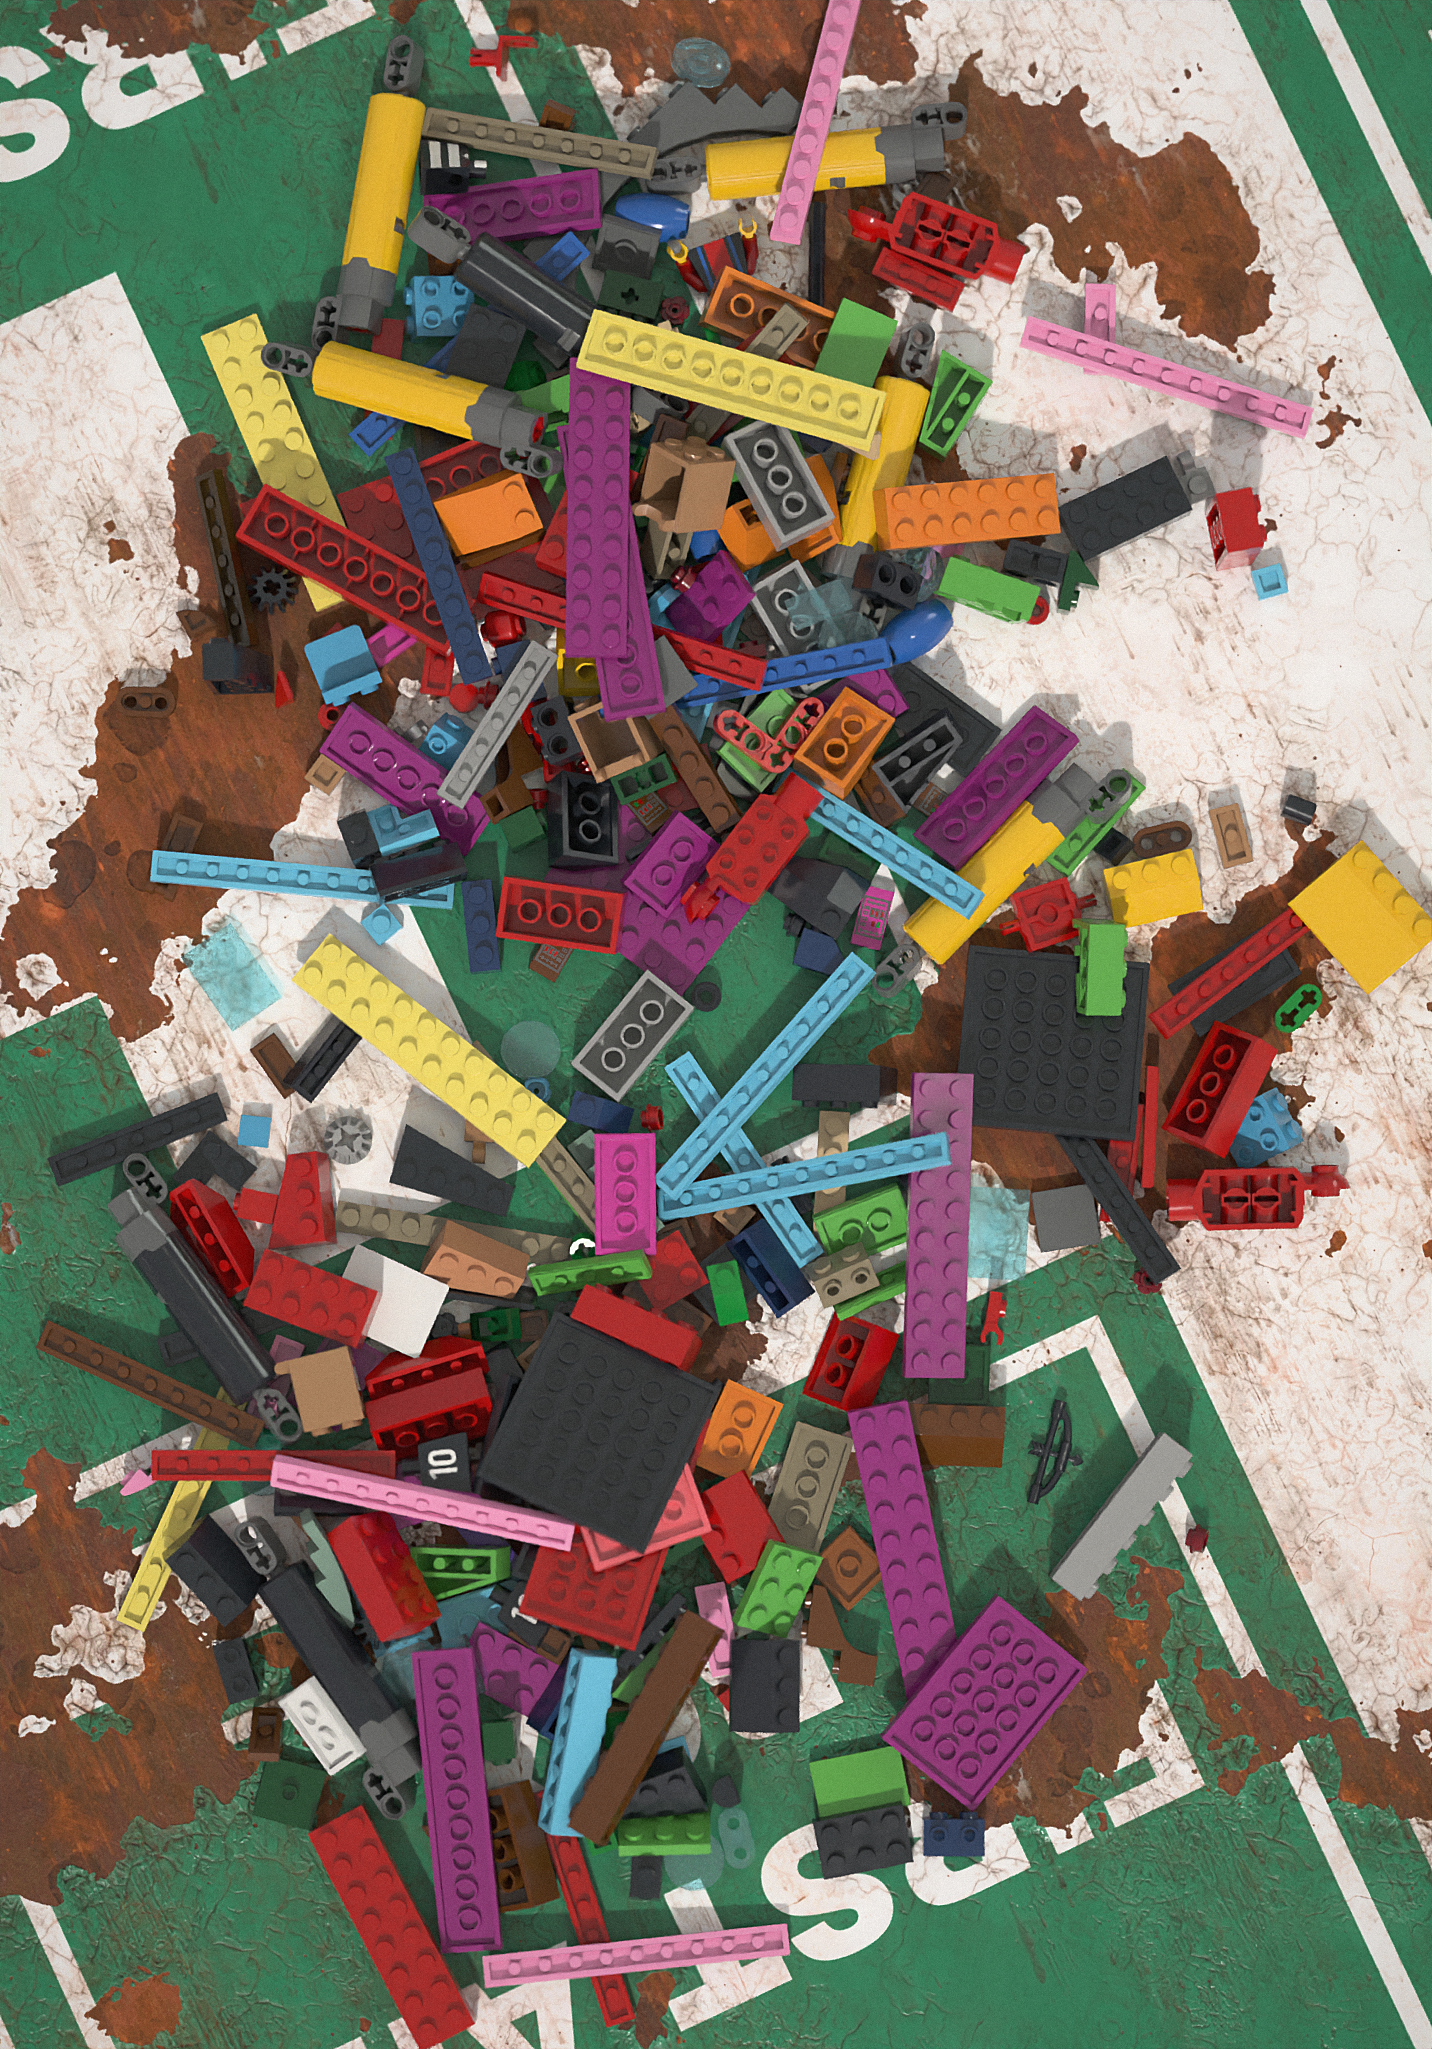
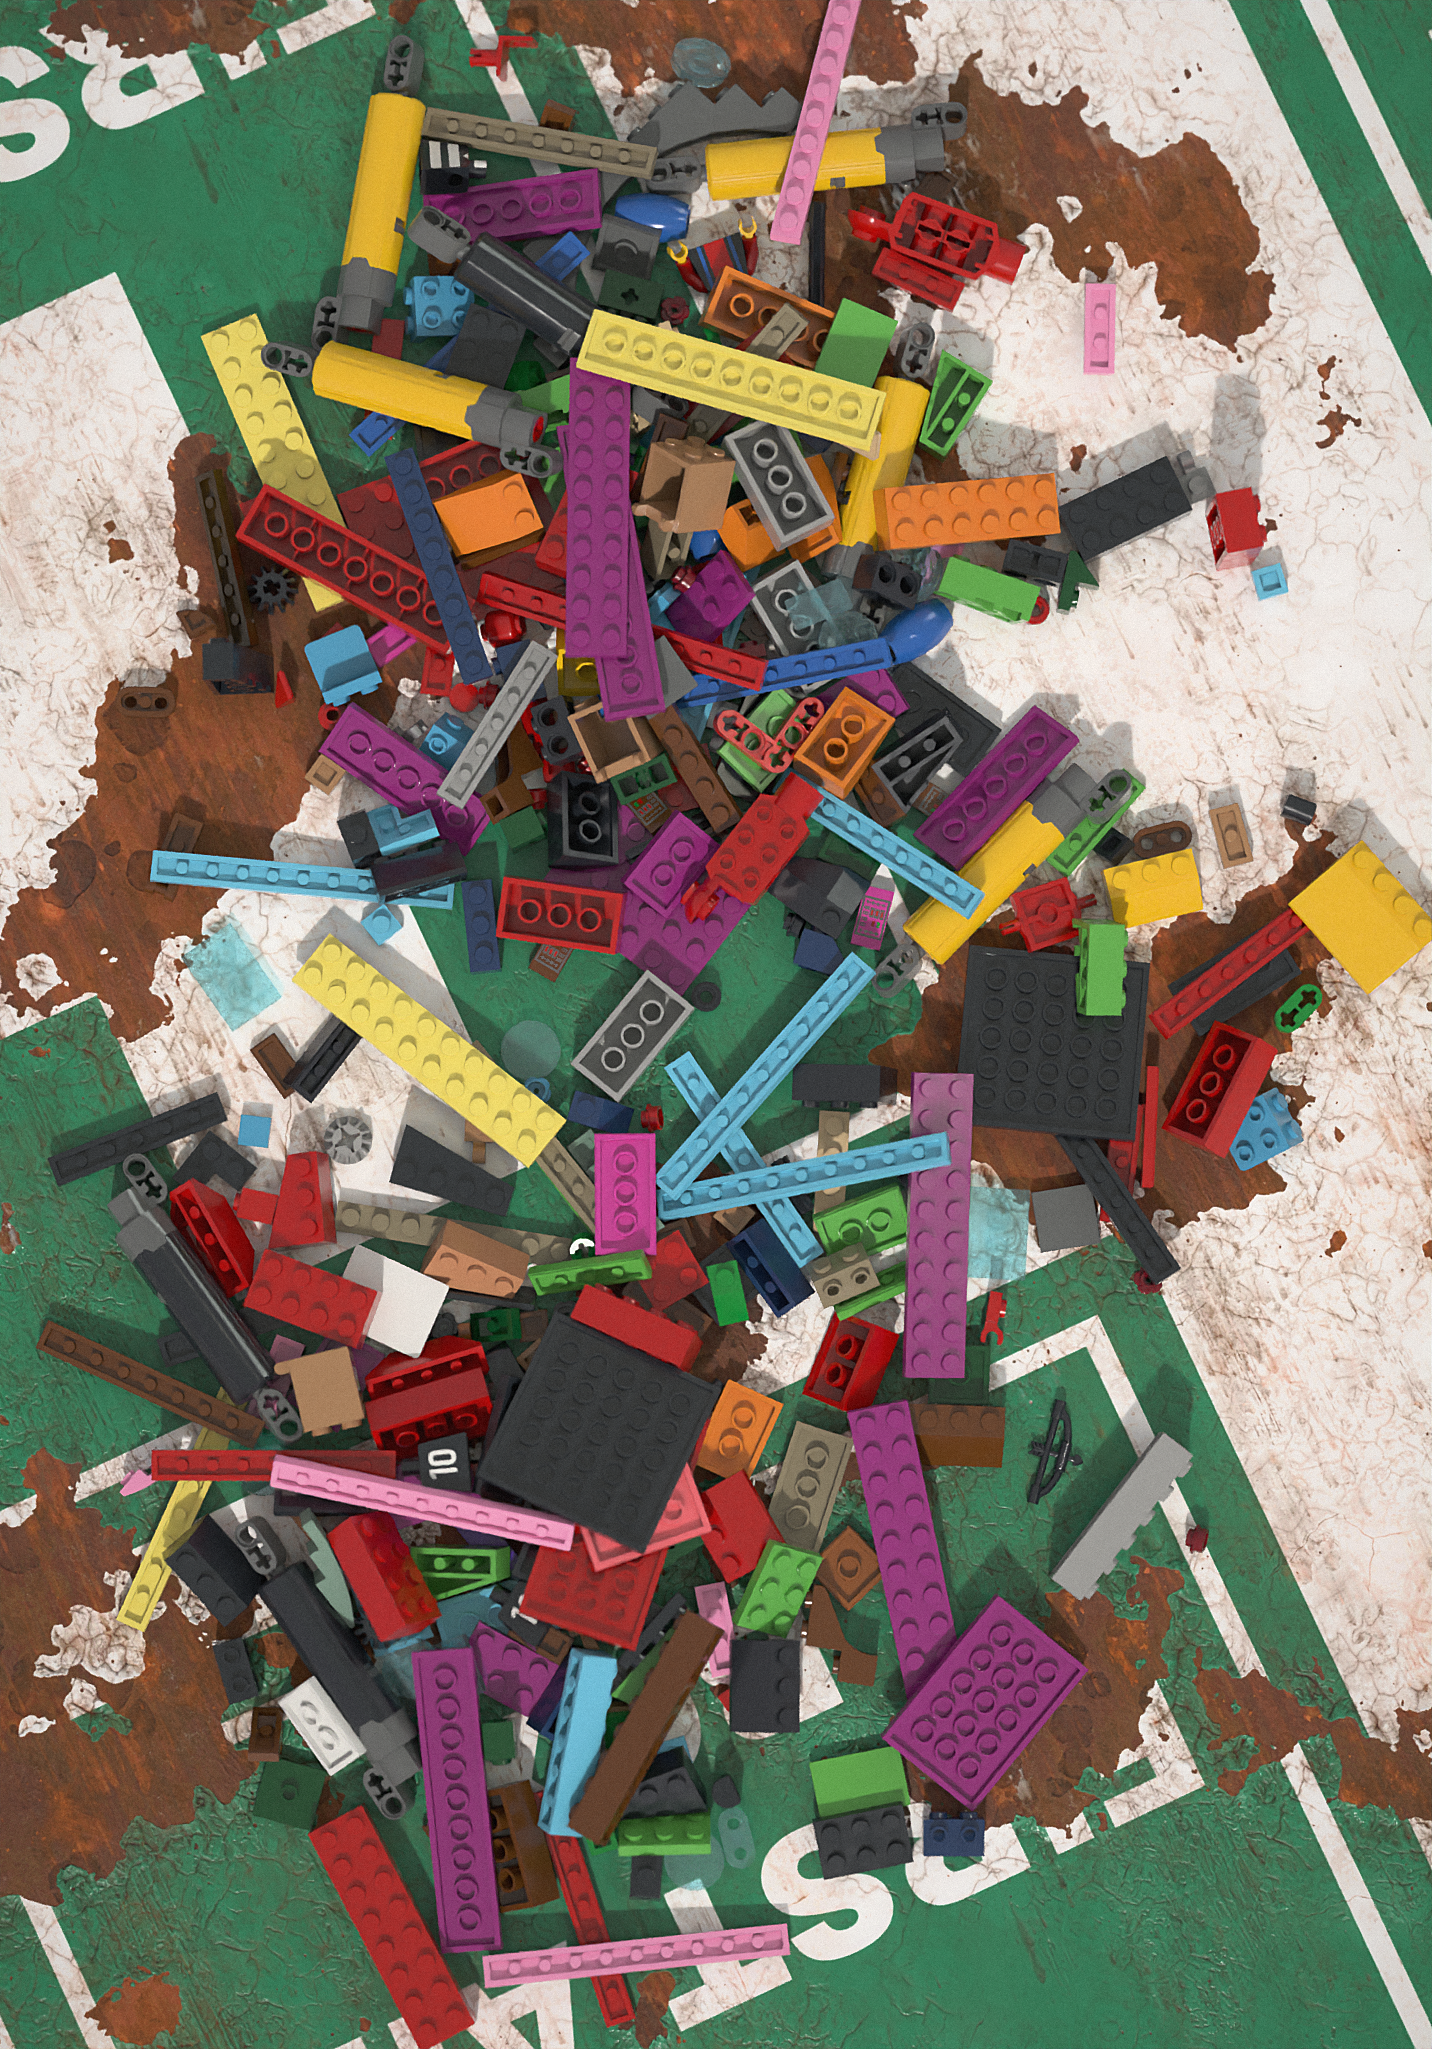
bright pink plate [1019,316,1314,439] -> none
red brick [1166,1165,1351,1231] -> none

